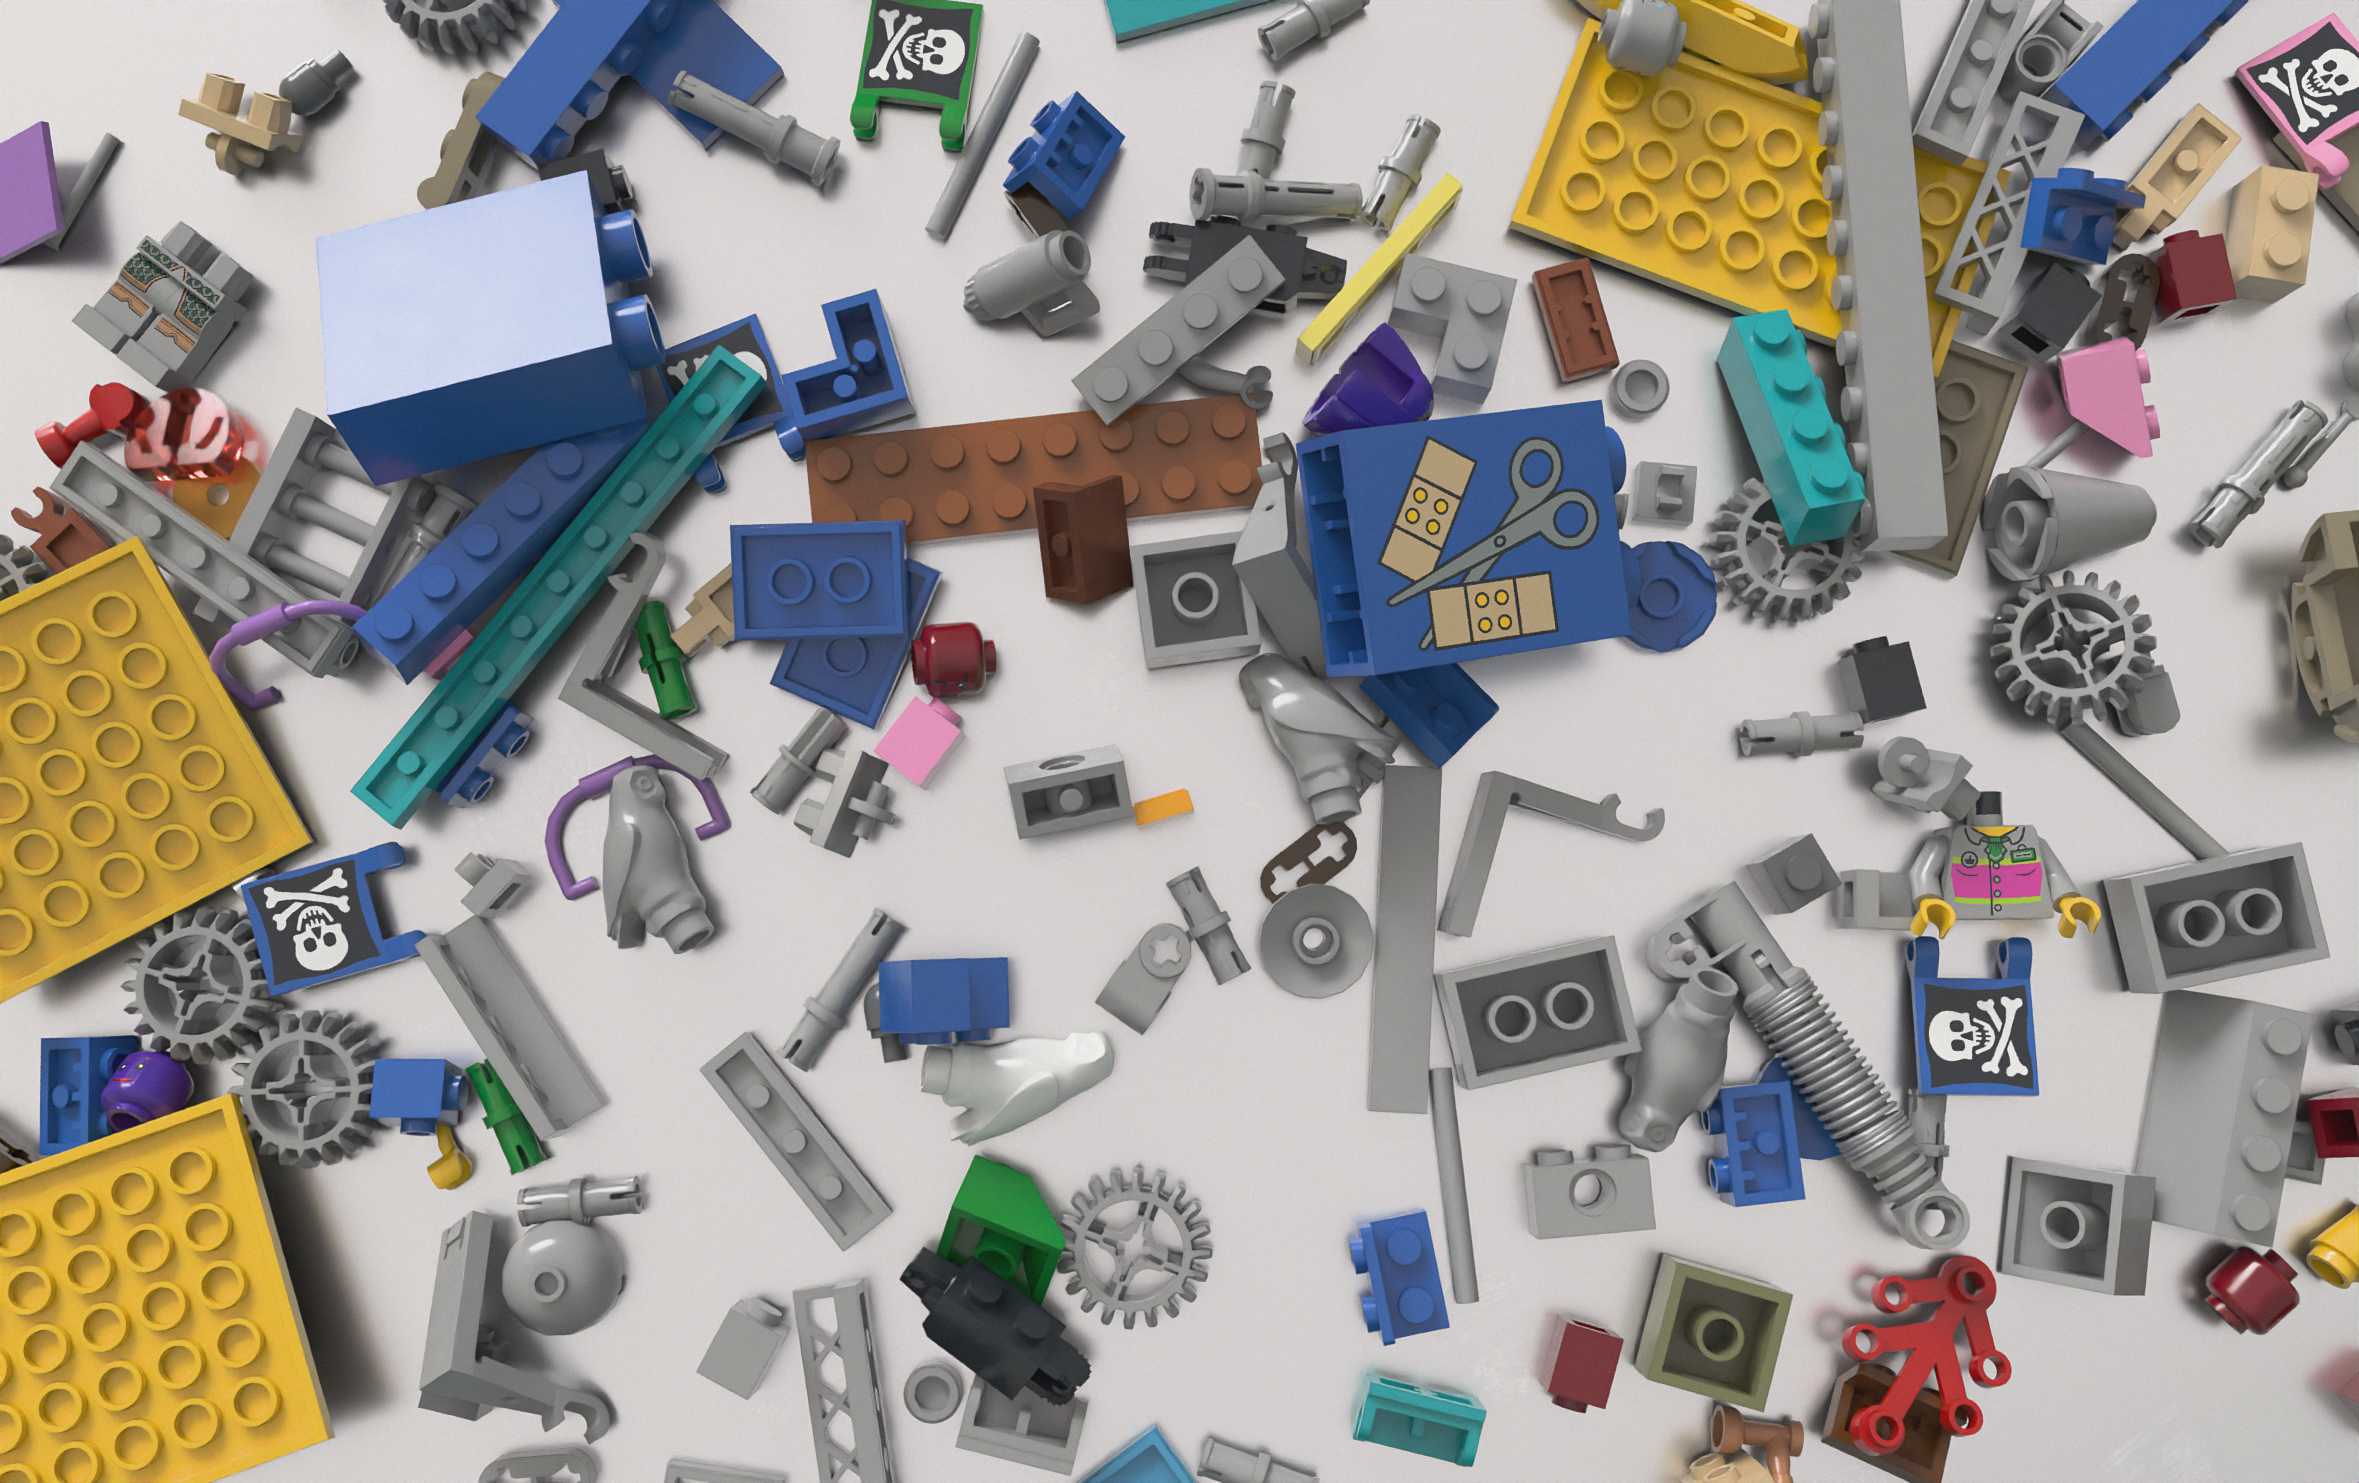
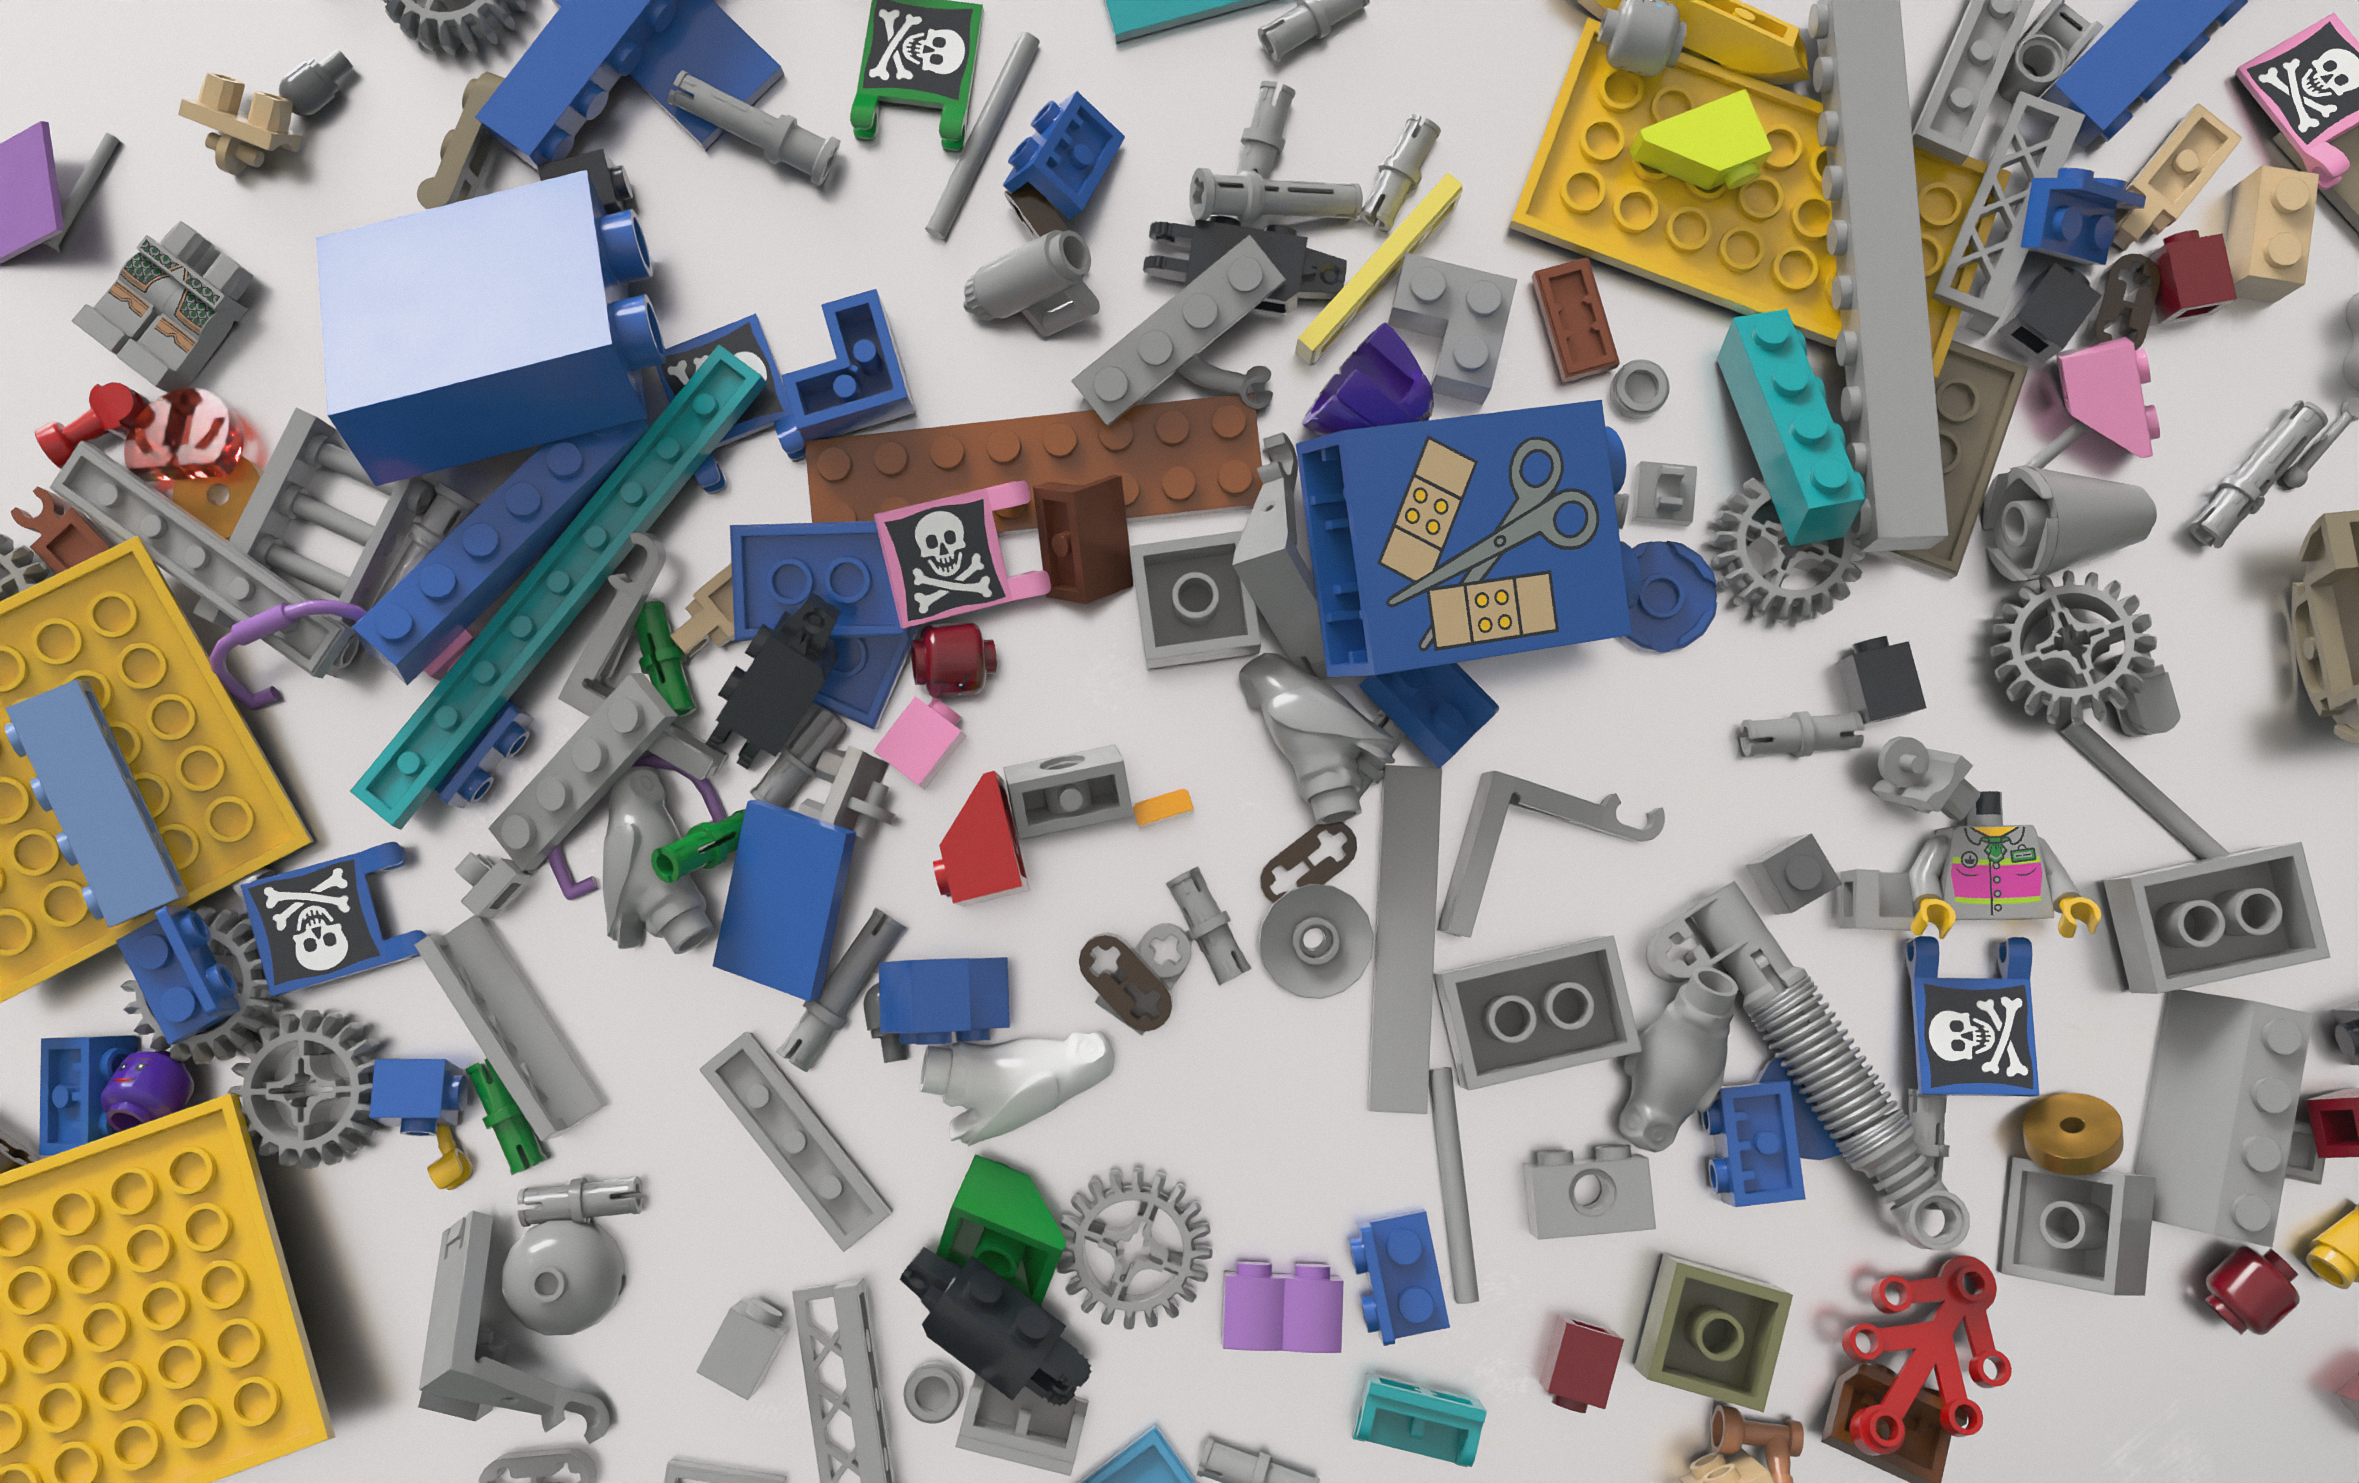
none -> medium blue brick [5,679,189,928]
none -> blue bracket [116,906,241,1045]
none -> light grey plate [488,673,678,871]
none -> green pin [651,809,746,883]
none -> black hinge [705,592,841,769]
none -> blue tile [712,799,857,1002]
none -> flag [874,480,1051,628]
none -> red slope [933,771,1030,907]
none -> dark brown beam [1079,932,1173,1031]
none -> medium lavender brick [1221,1261,1344,1353]
none -> neon yellow slope [1629,89,1773,190]
none -> pearl gold piece [2023,1093,2124,1176]

